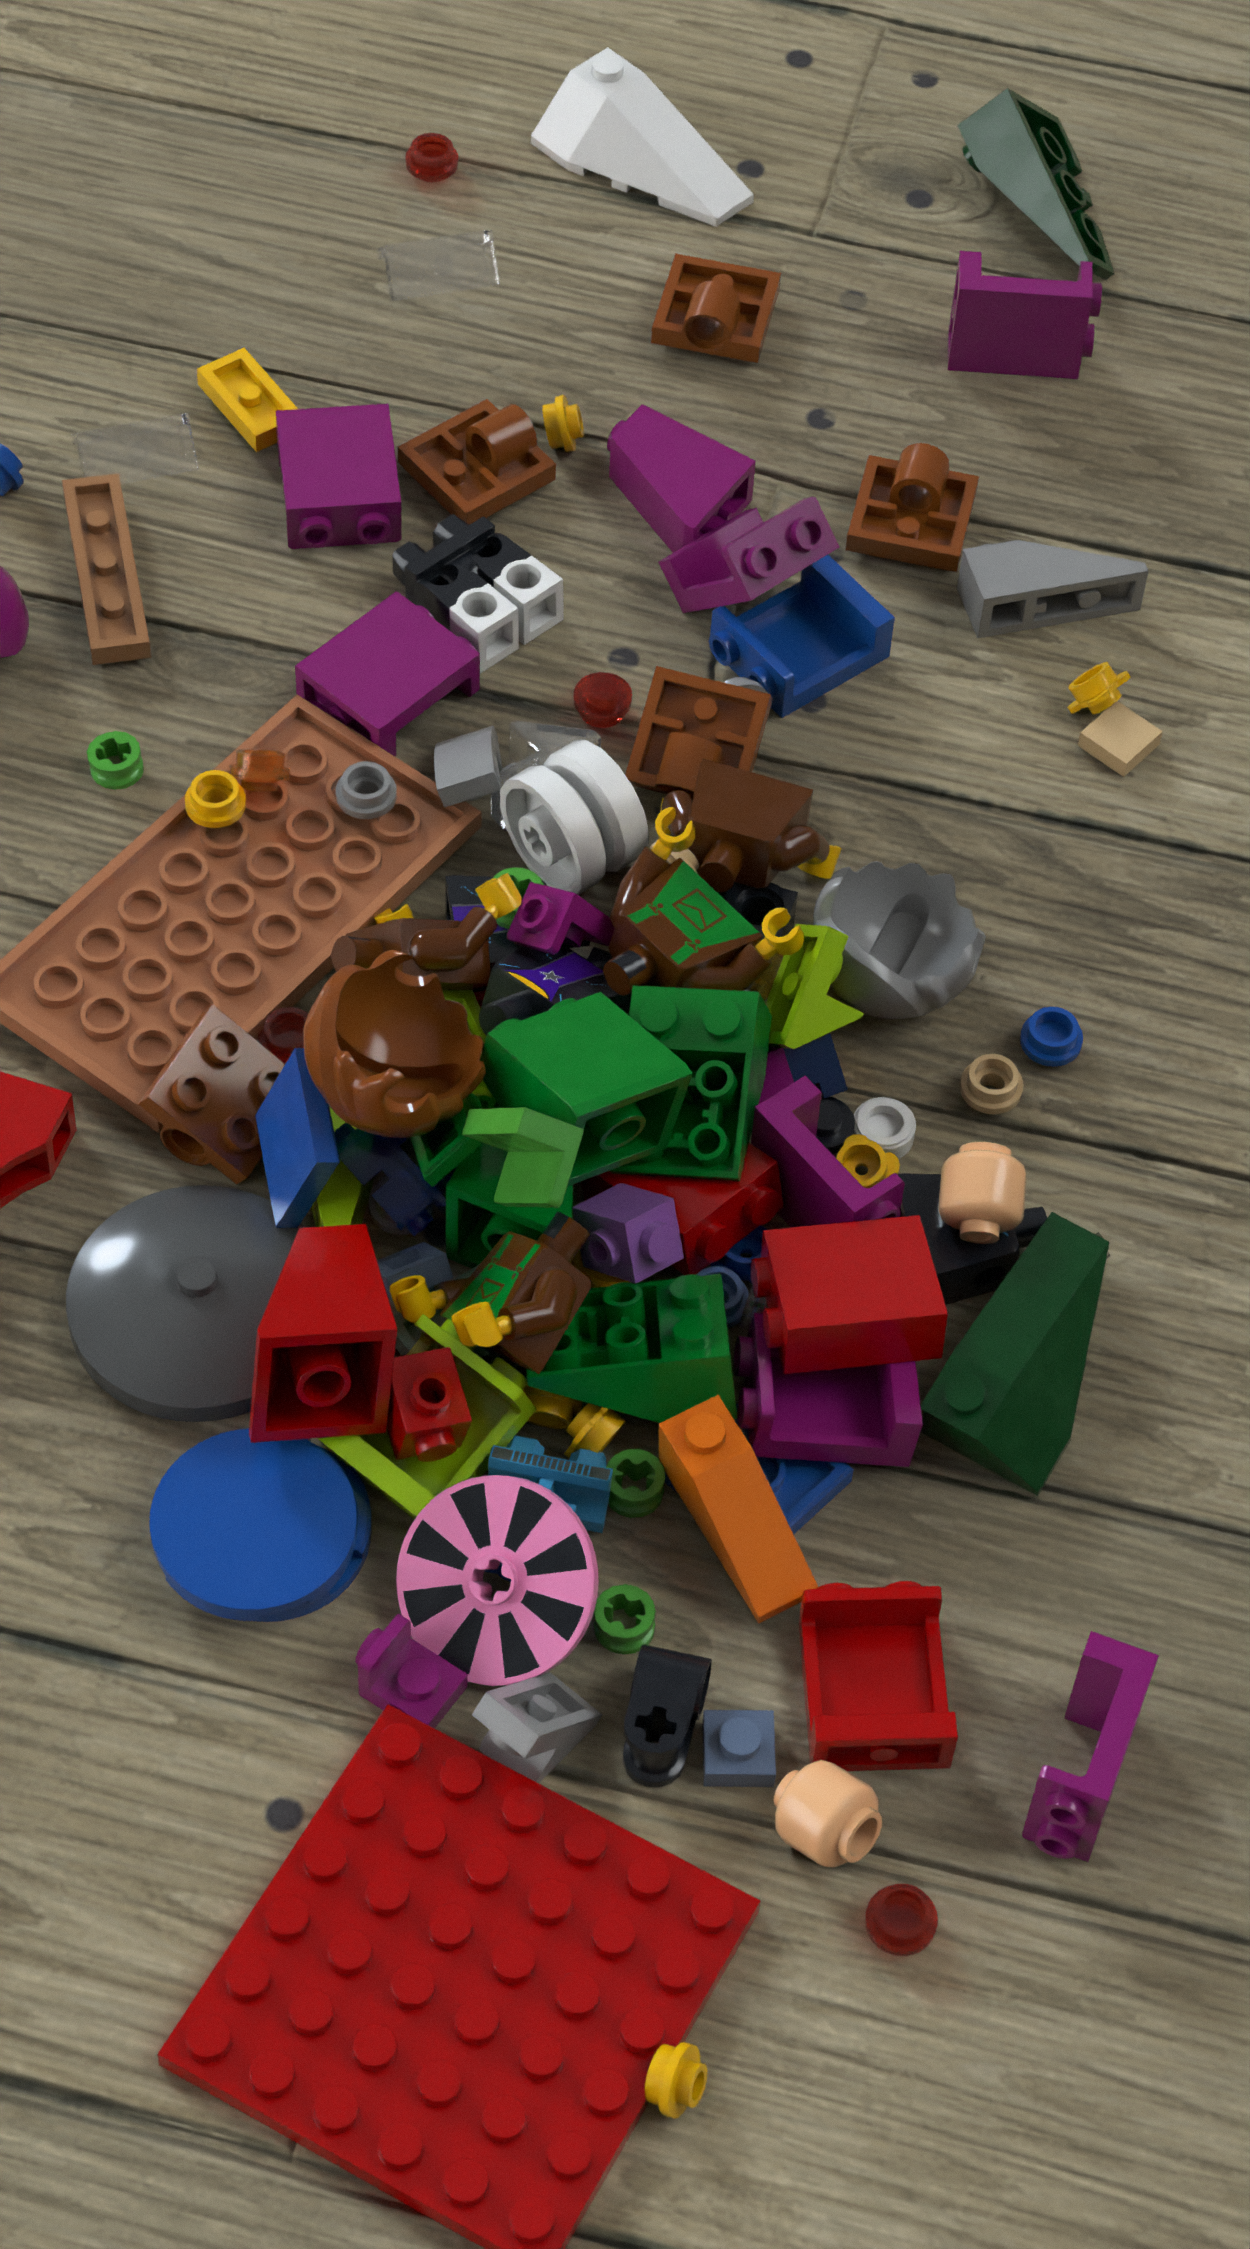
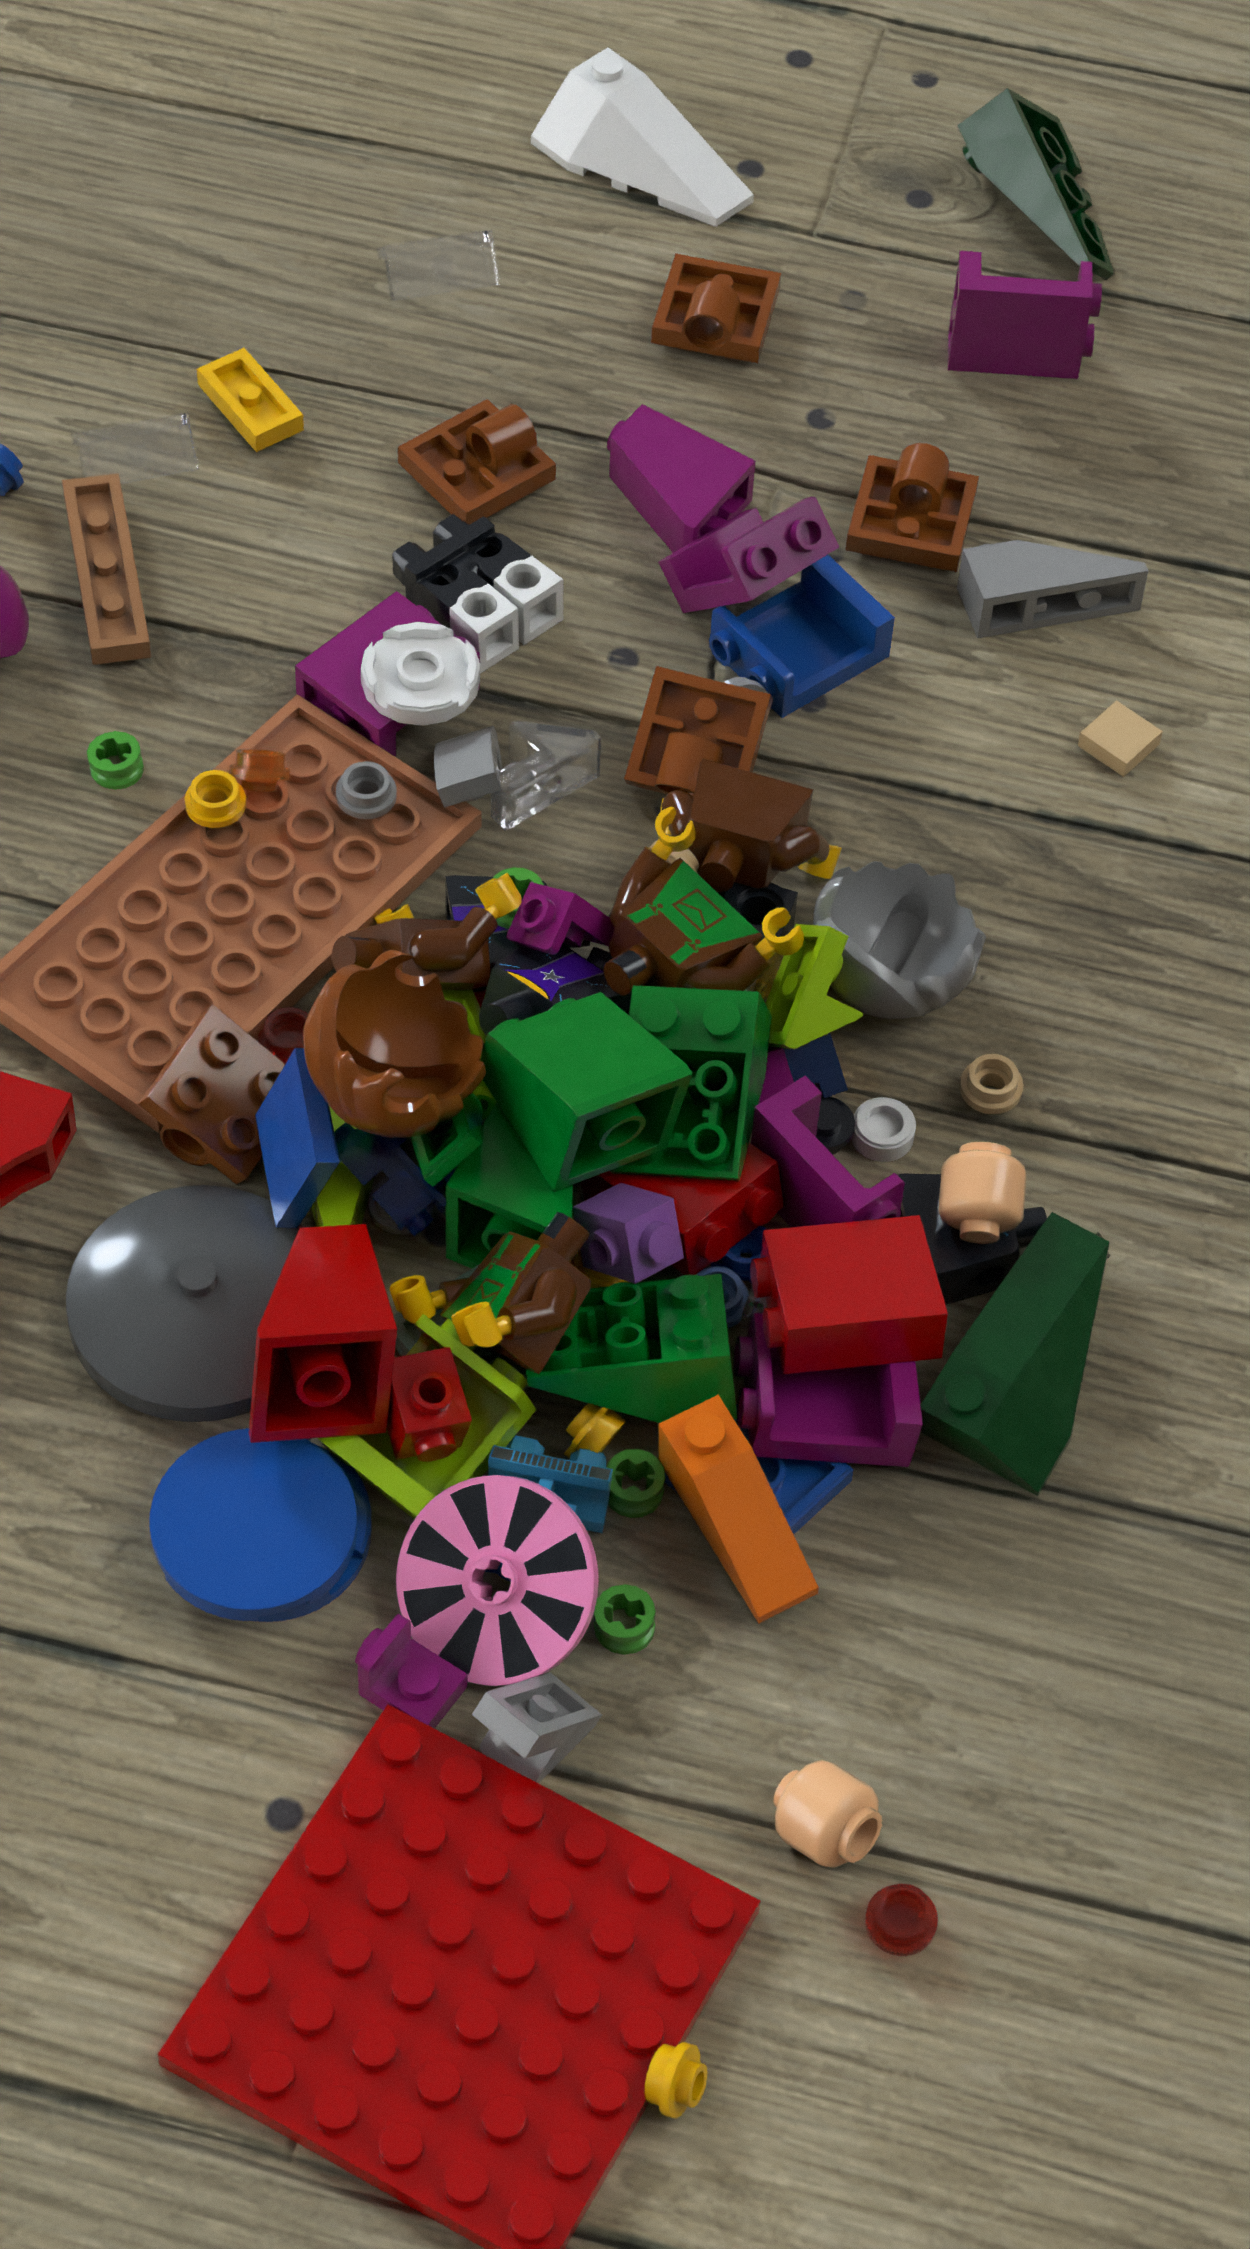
magenta panel [276,403,402,549] -> none
sand blue plate [377,1242,453,1301] -> none
clear red plate [405,133,458,182] -> none
bright green panel [461,1107,584,1208] -> none
white wheel [500,740,649,895] -> none
yellow plate [523,1384,583,1429] -> none
yellow plate [542,395,584,452] -> none
clear red plate [573,672,632,728] -> none
black piece [623,1644,712,1787] -> none
sand blue plate [702,1710,776,1787] -> none
red panel [798,1581,958,1771] -> none
yellow plate [836,1134,900,1188] -> none
blue plate [1020,1007,1083,1067] -> none
magenta panel [1022,1631,1159,1862] -> none
yellow plate [1068,662,1131,714] -> none
none -> white tile [361,622,480,726]

